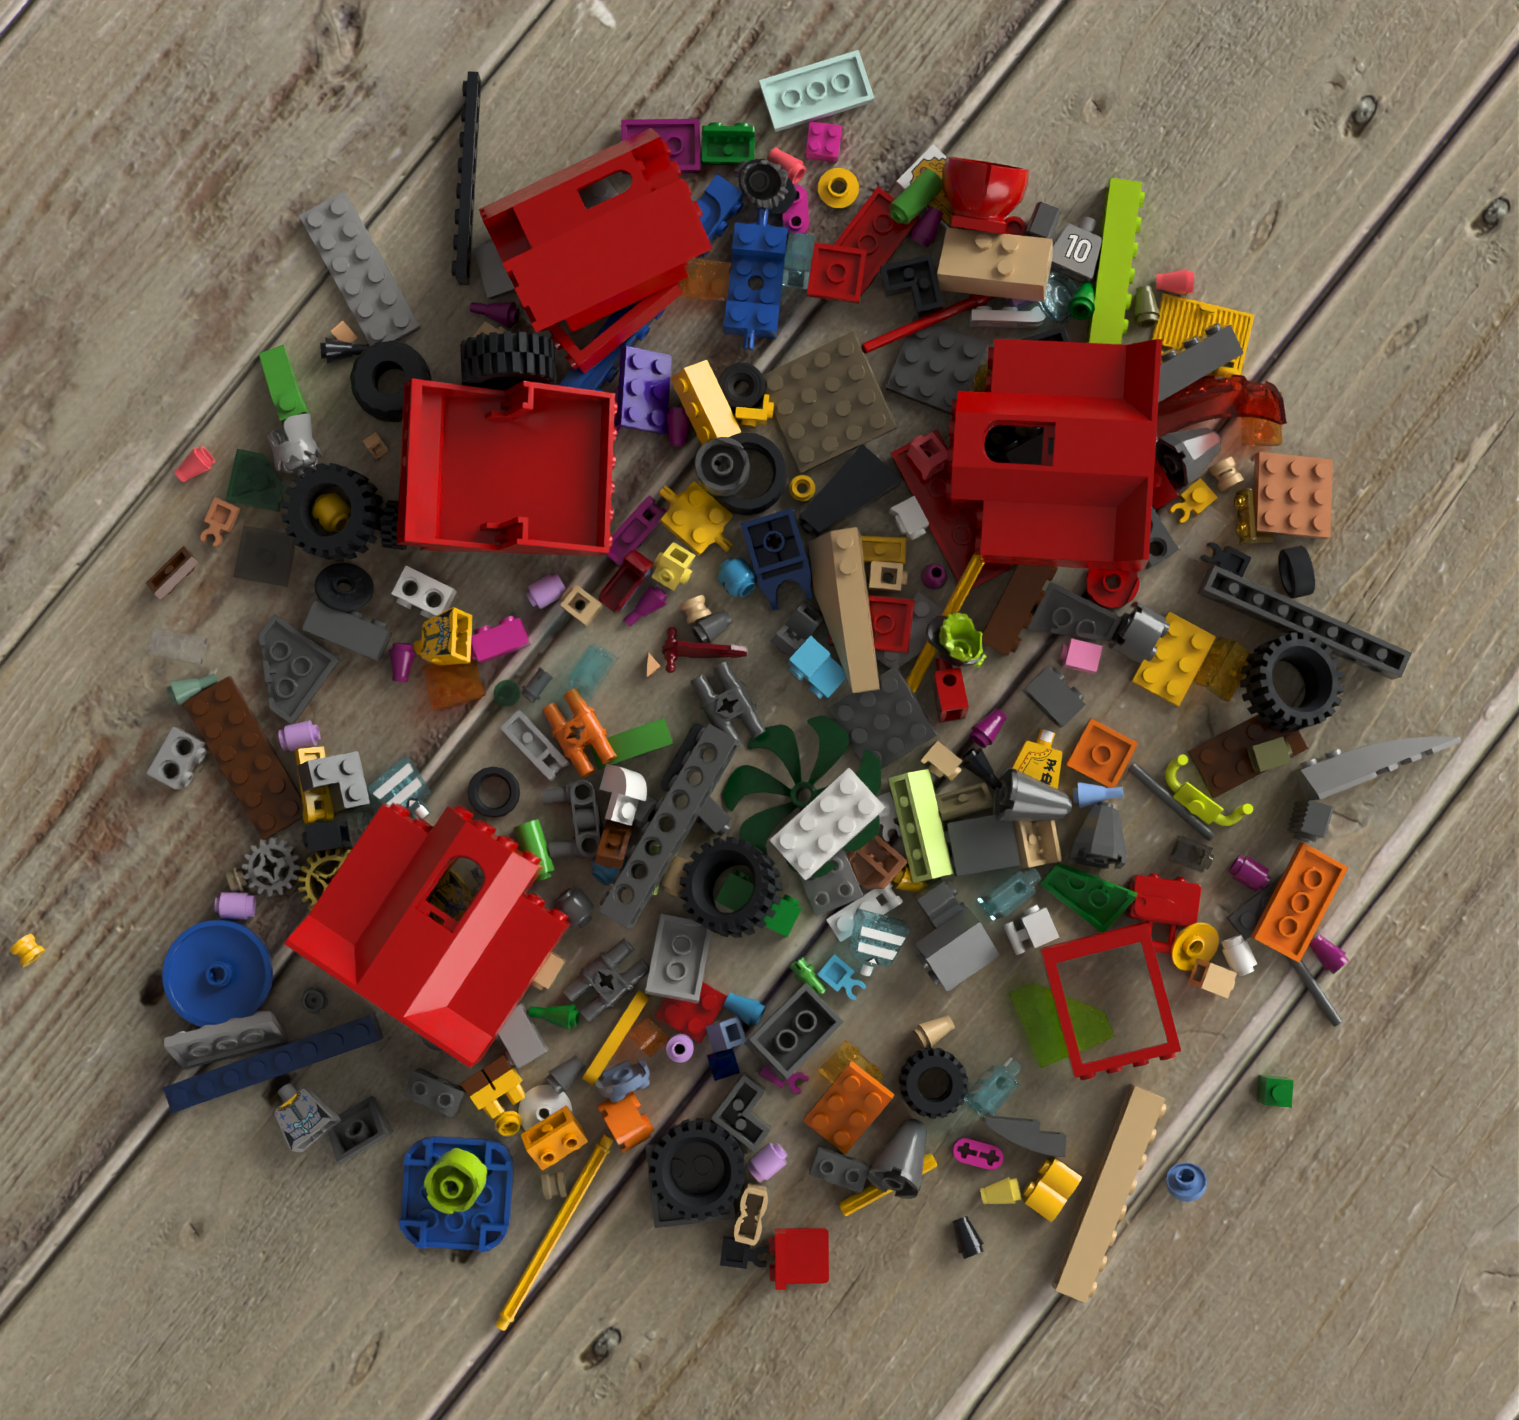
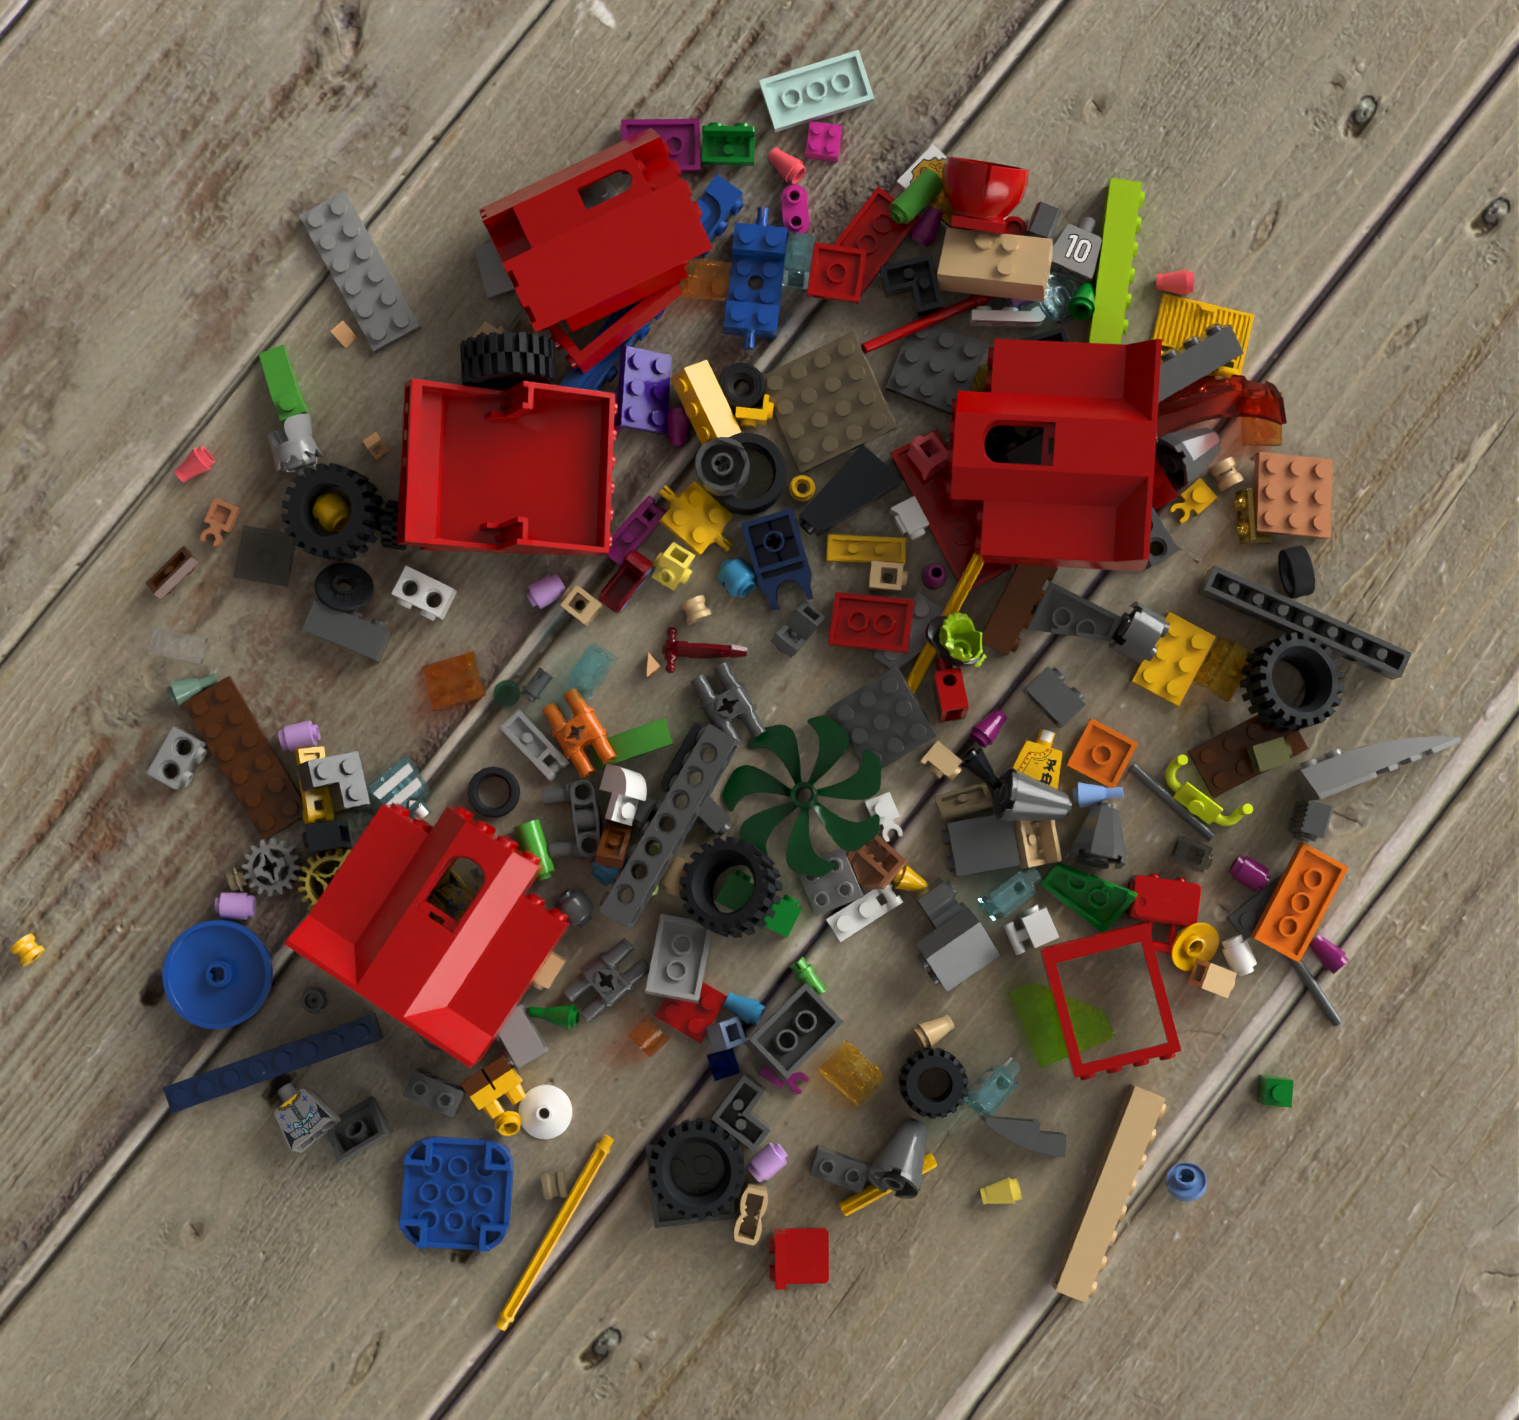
light grey plate [164,1011,288,1070] -> none
clear green plate [225,449,285,512] -> none
dark grey plate [258,614,341,725] -> none
black cone [320,337,369,364] -> none
black tyre [350,340,432,423] -> none
magenta cone [389,643,416,682] -> none
yellow torso [414,607,472,665] -> none
lime brick [424,1148,487,1214] -> none
black plate [451,71,482,285] -> none
magenta cone [470,302,519,328] -> none
dark pink brick [471,616,531,664] -> none
light orange brick [520,1105,588,1171] -> none
dark grey cone [545,1055,586,1094] -> none
yellow beam [582,990,650,1086] -> none
sand blue plate [596,1059,650,1102] -> none
orange brick [596,1091,655,1153] -> none
magenta cone [623,585,668,627] -> none
lavender brick [666,1033,694,1063] -> none
dark grey cone [691,610,732,644] -> none
black plate [720,1236,769,1269] -> none
dark grey hair [734,159,797,215] -> none
white plate [770,768,886,881] -> none
medium azure brick [788,636,847,700] -> none
orange plate [803,1061,894,1154] -> none
tan wedge [808,527,880,694] -> none
medium azure plate [817,954,866,1000] -> none
yellow piece [818,168,859,208] -> none
clear light blue torso [849,908,910,976] -> none
yellowish green brick [888,769,954,883] -> none
dark pink beam [952,1137,1003,1170] -> none
black cone [952,1216,984,1259] -> none
yellow brick [1022,1157,1082,1223] -> none
bright pink brick [1059,639,1103,674] -> none
red plate [1085,569,1140,609] -> none
olive cone [1134,286,1160,328] -> none
black plate [1200,542,1251,577] -> none

